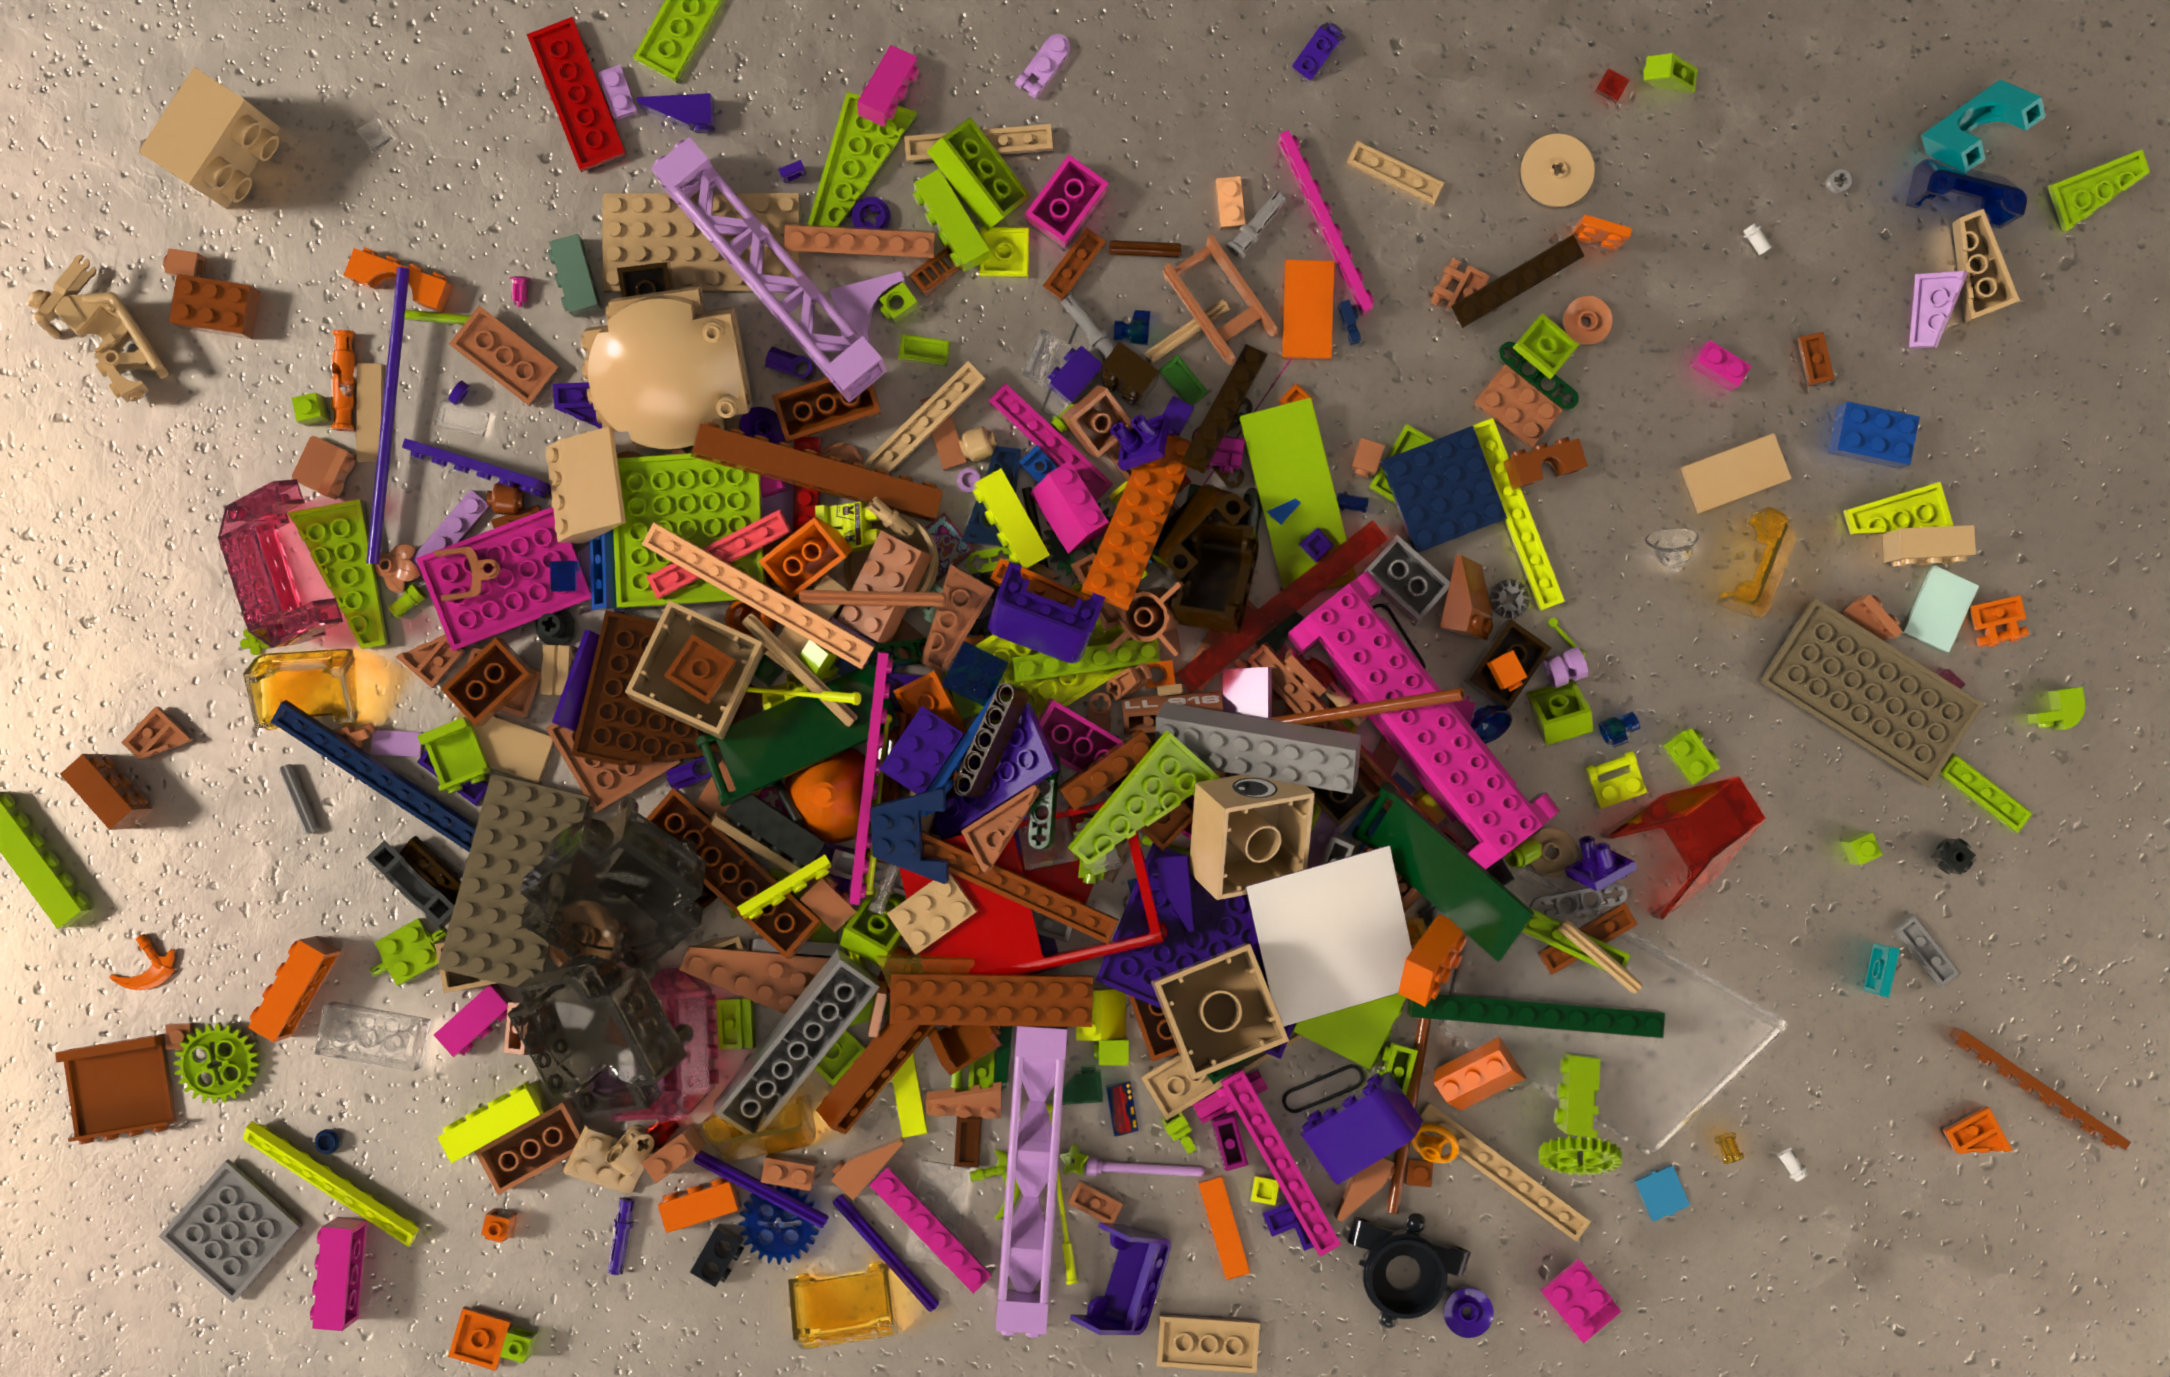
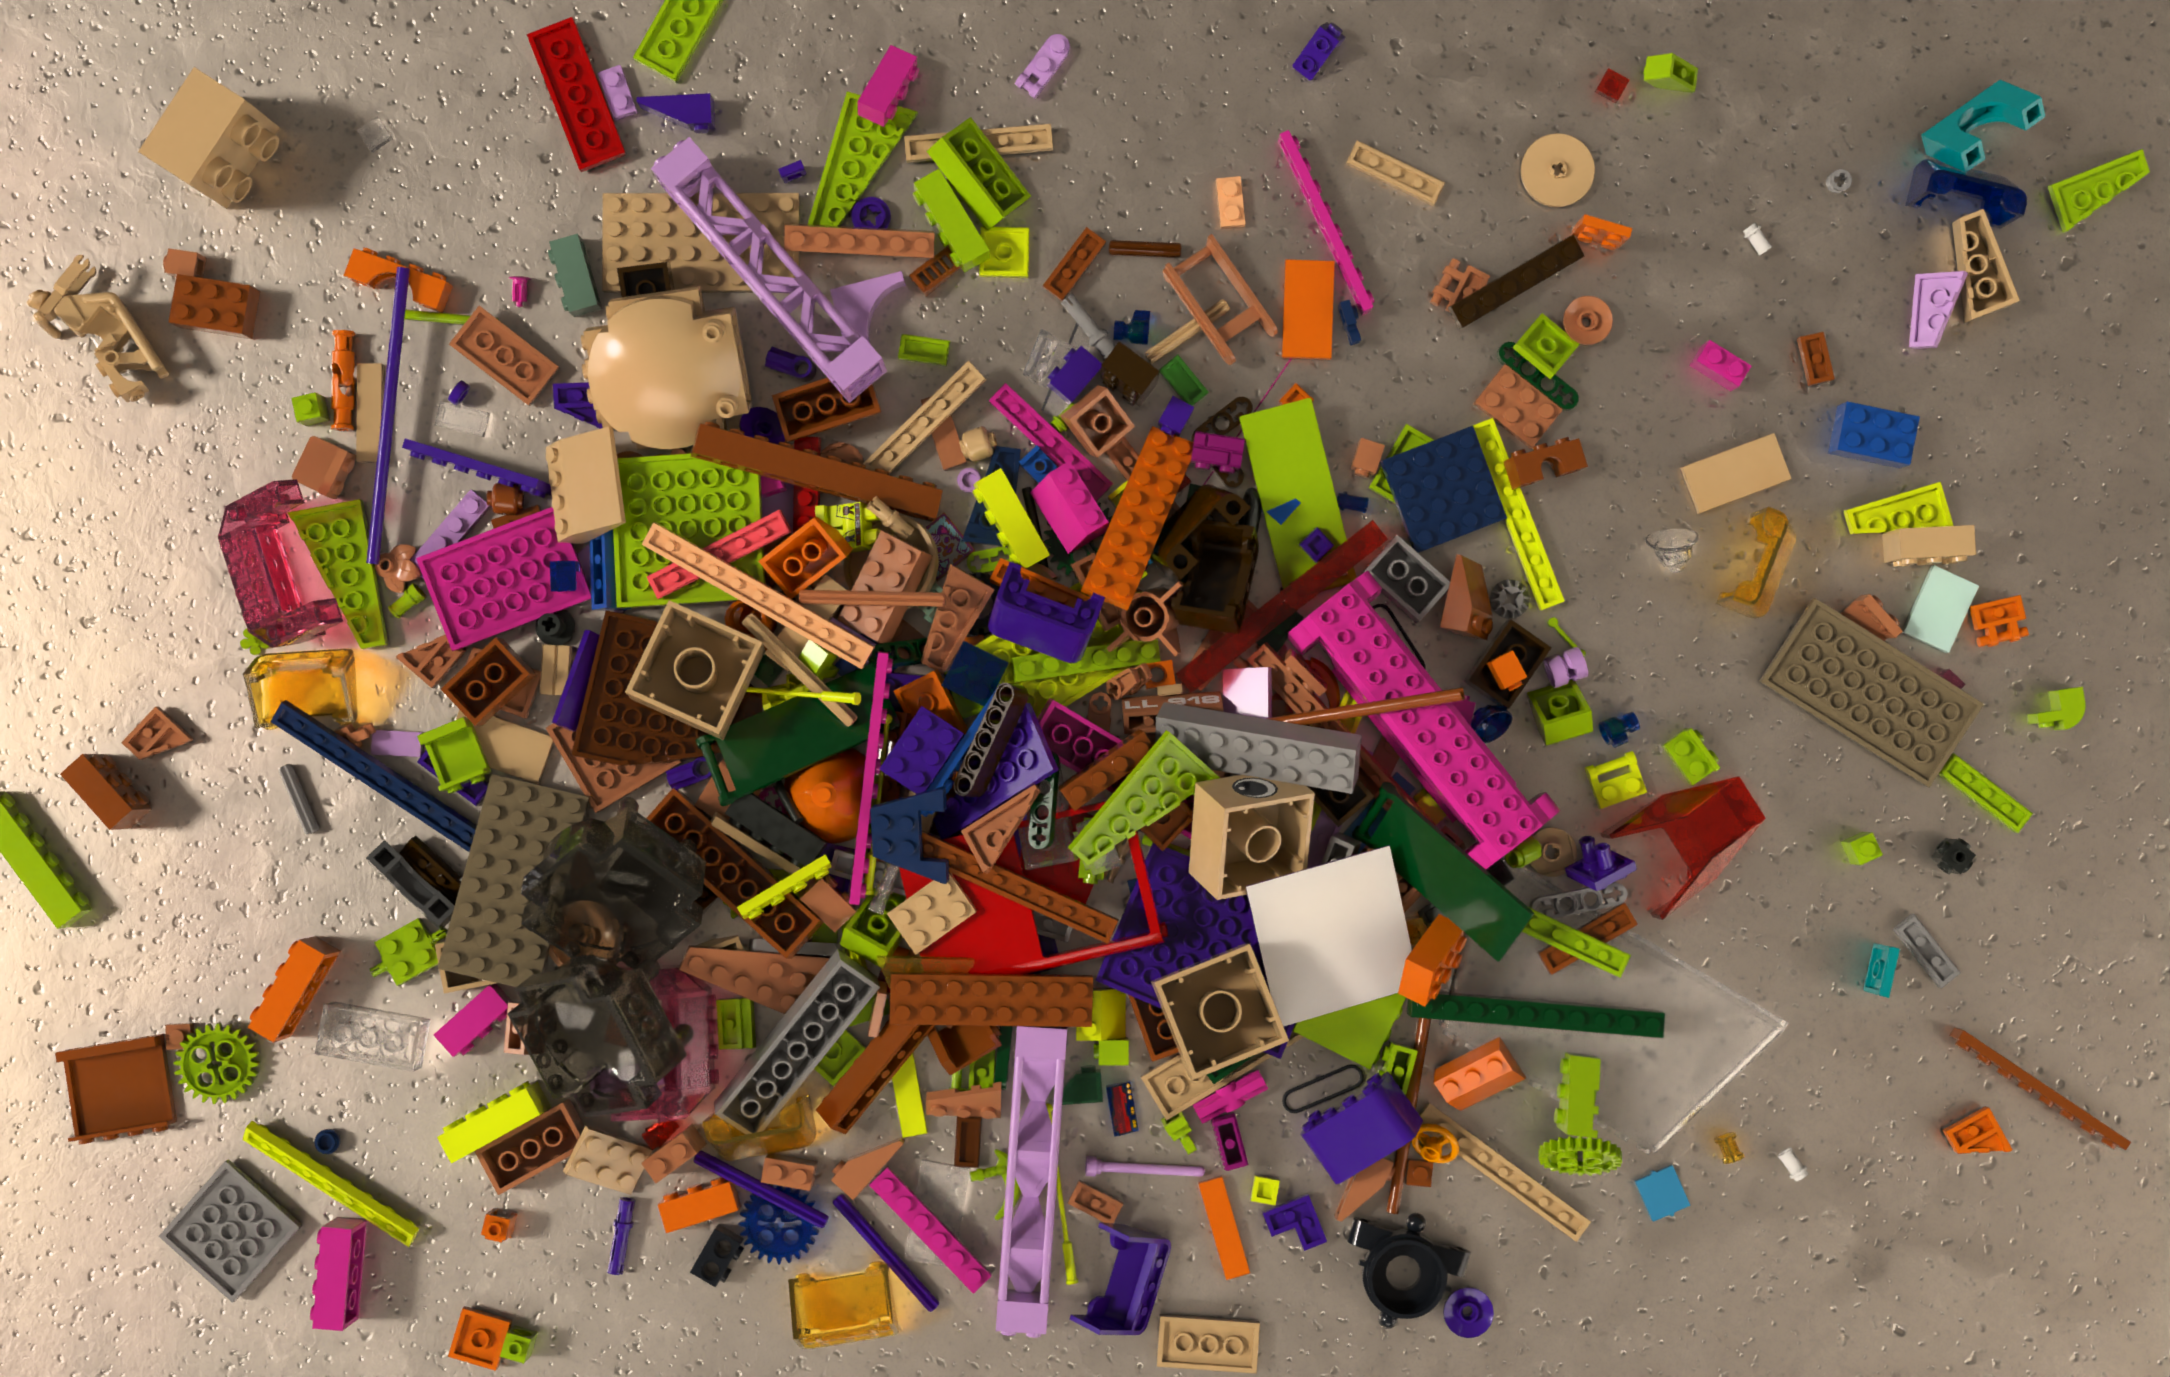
orange piece [109,933,175,990] -> none
nougat piece [434,547,501,602] -> none
tan piece [606,1125,654,1176] -> none
dark orange plate [664,634,737,705] -> none
lime brick [879,282,919,323] -> none
dark pink brick [1025,154,1109,249] -> none
lime plate [1060,1144,1089,1176] -> none
dark purple plate [1110,414,1170,471] -> none
dark purple slope [1151,856,1194,932] -> none
dark brown plate [1182,344,1268,474] -> none
dark pink plate [1220,1069,1341,1257] -> none
light grey pin [1226,191,1287,259] -> none
pin [1324,681,1368,727] -> none
dark pink bracket [1540,1258,1622,1343] -> none
tan axle [1558,920,1643,993] -> none

